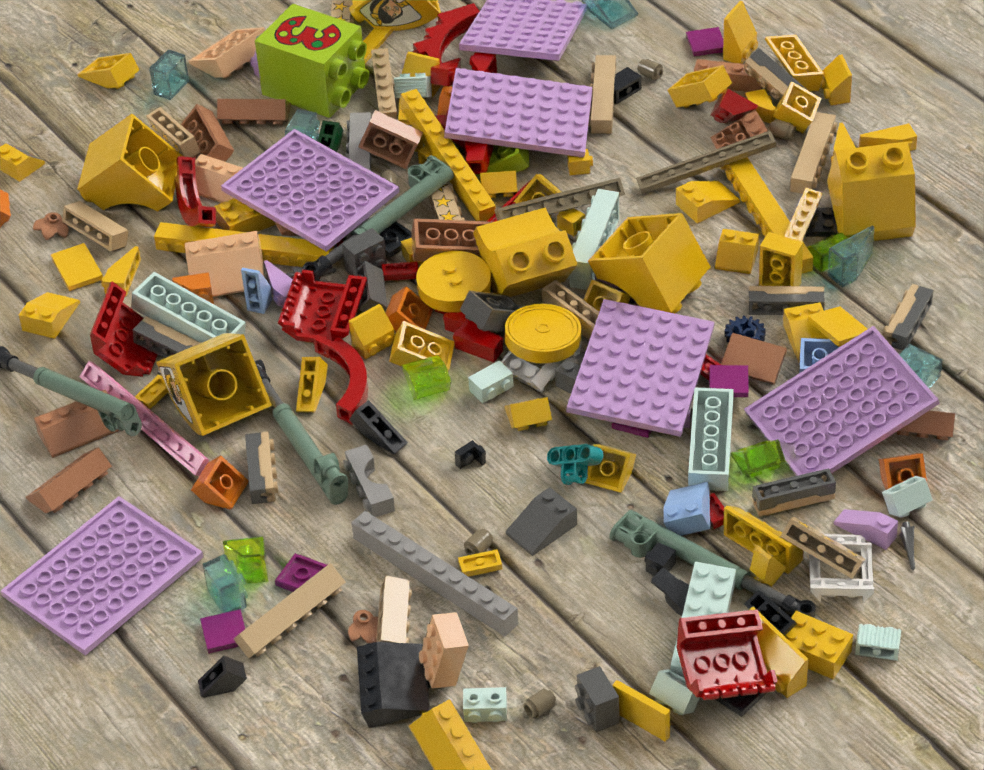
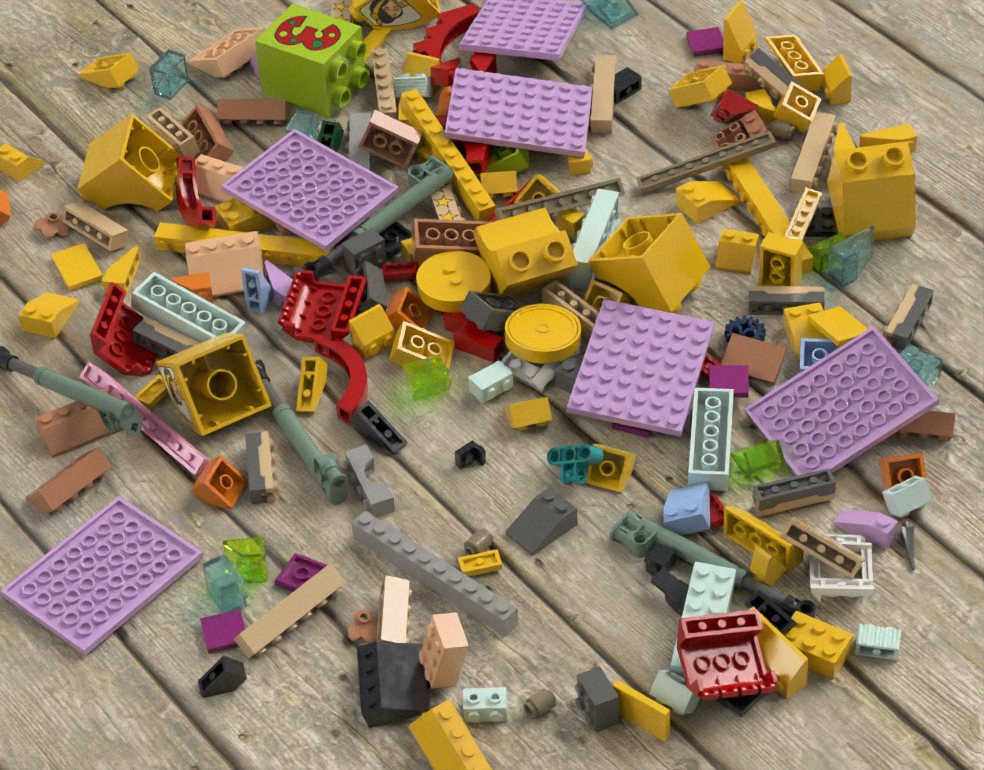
dark tan brick [637,59,663,80] -> none

